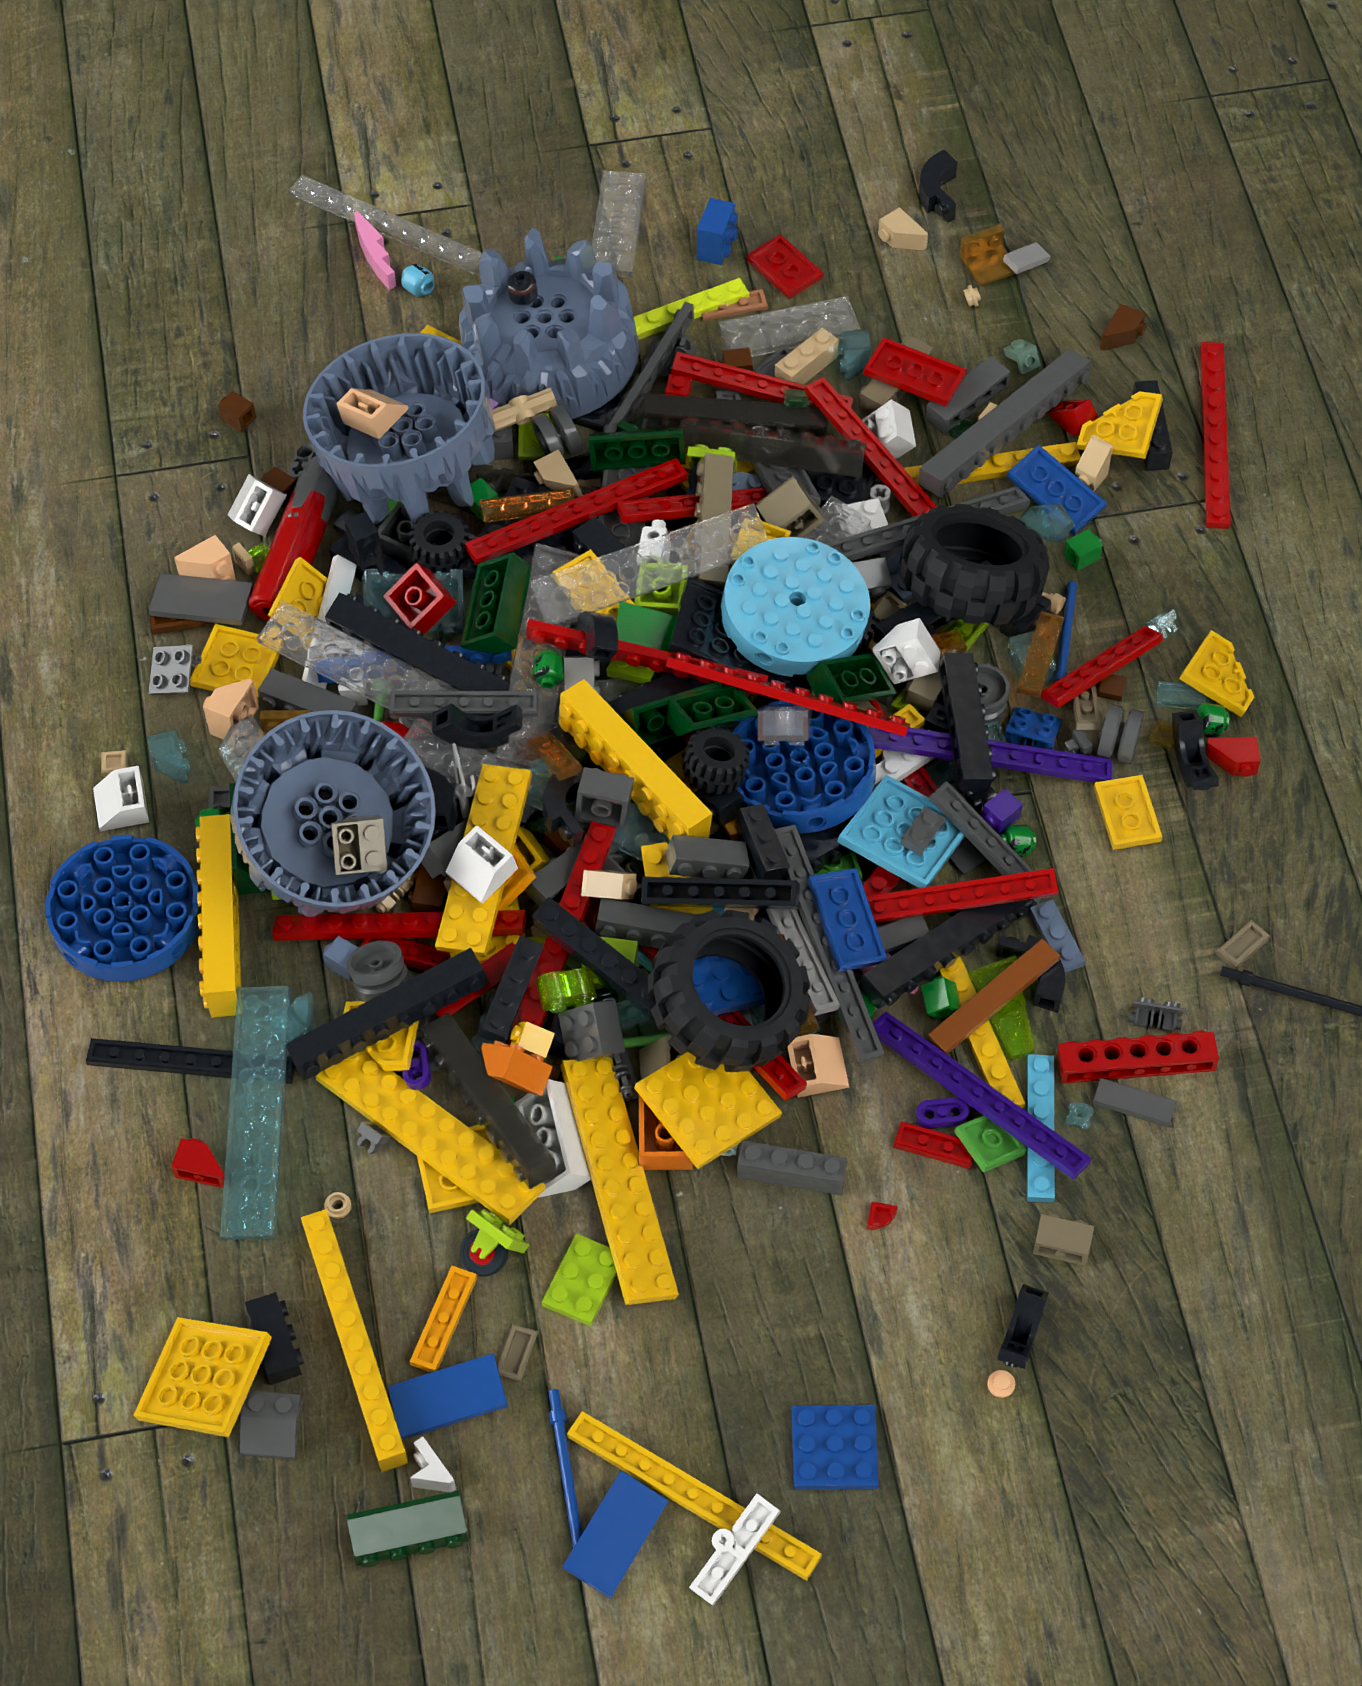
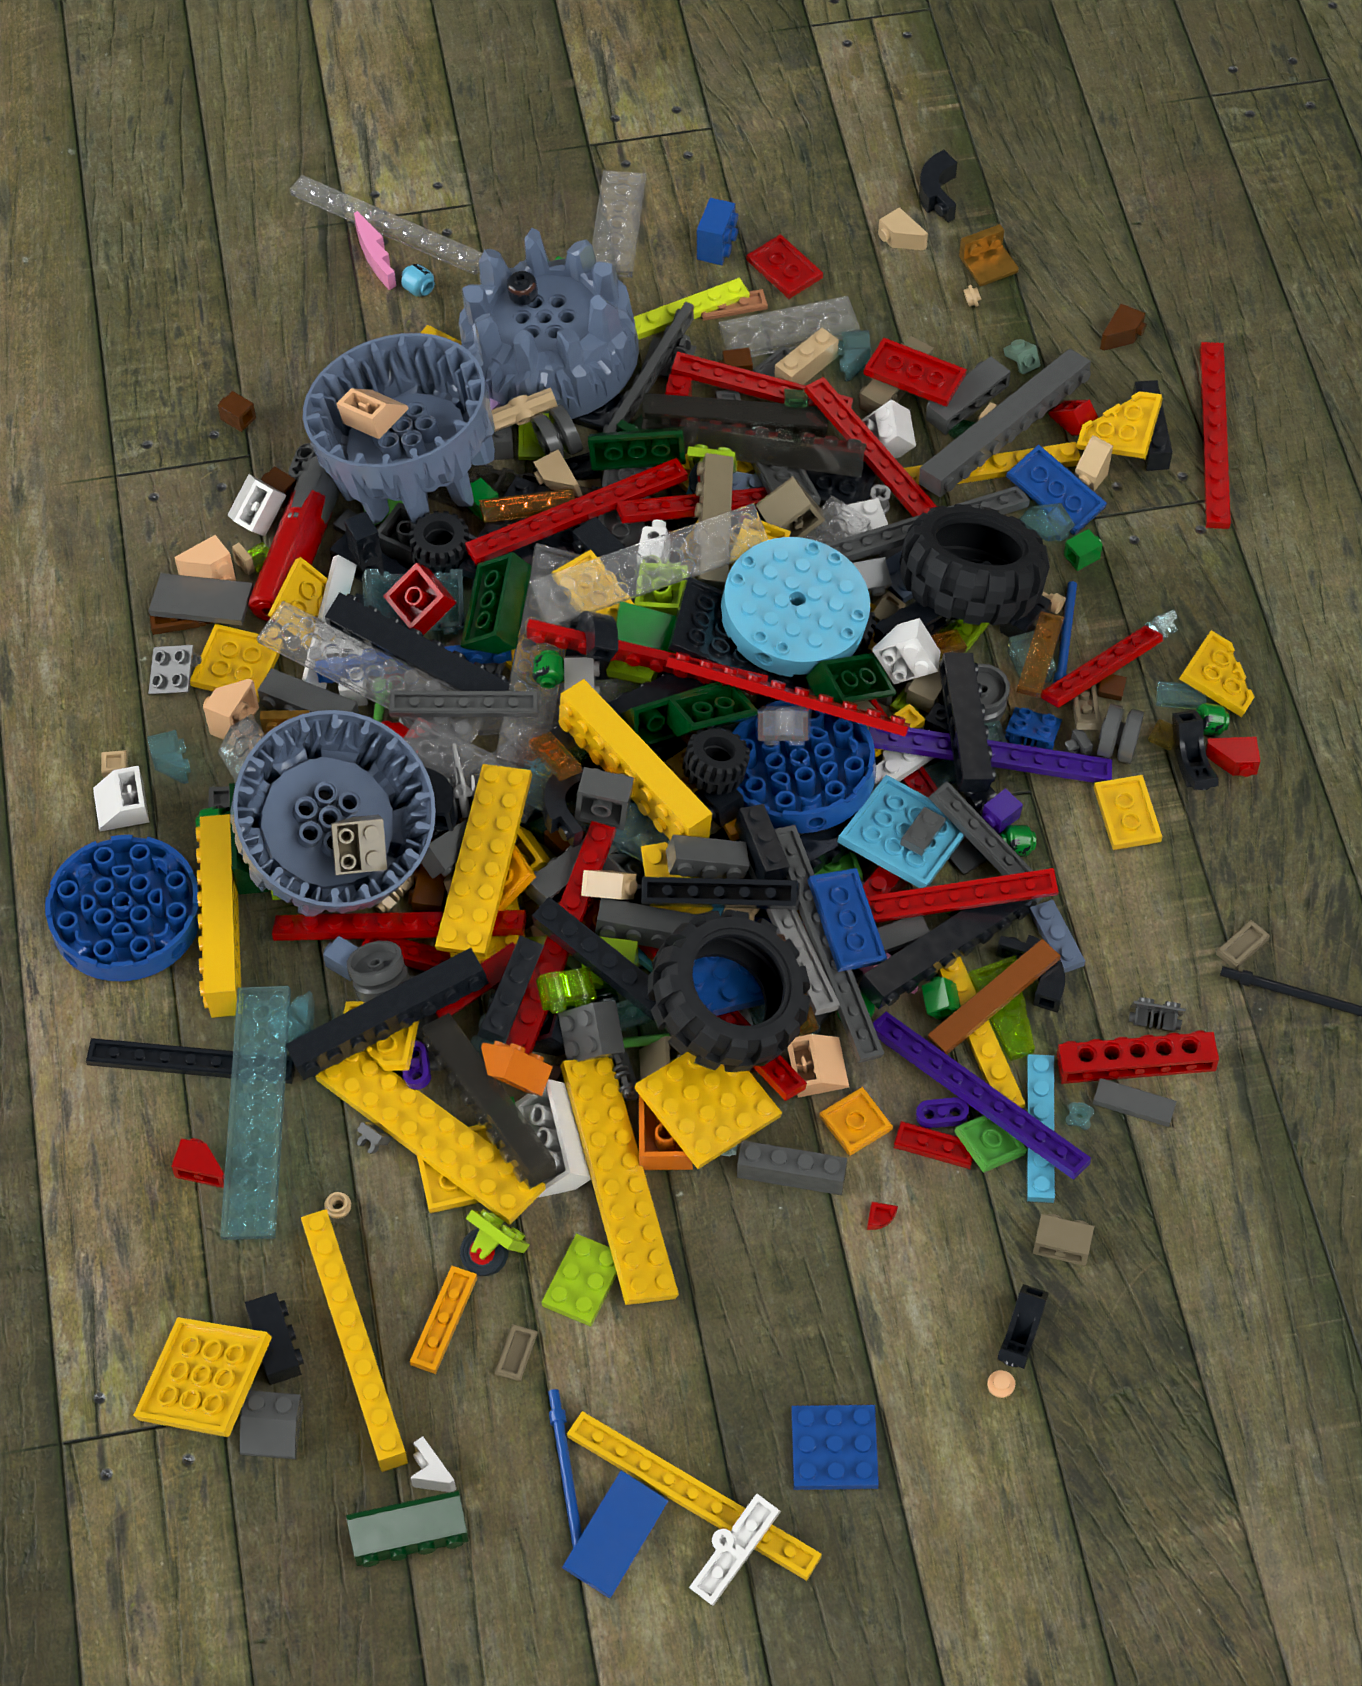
blue tile [388,1353,509,1440] -> none
black arch [432,703,523,749] -> none
white slope [446,825,518,904] -> none
yellow brick [510,1022,555,1058] -> none
light grey tile [1003,242,1050,274] -> none
none -> light orange tile [819,1087,893,1156]

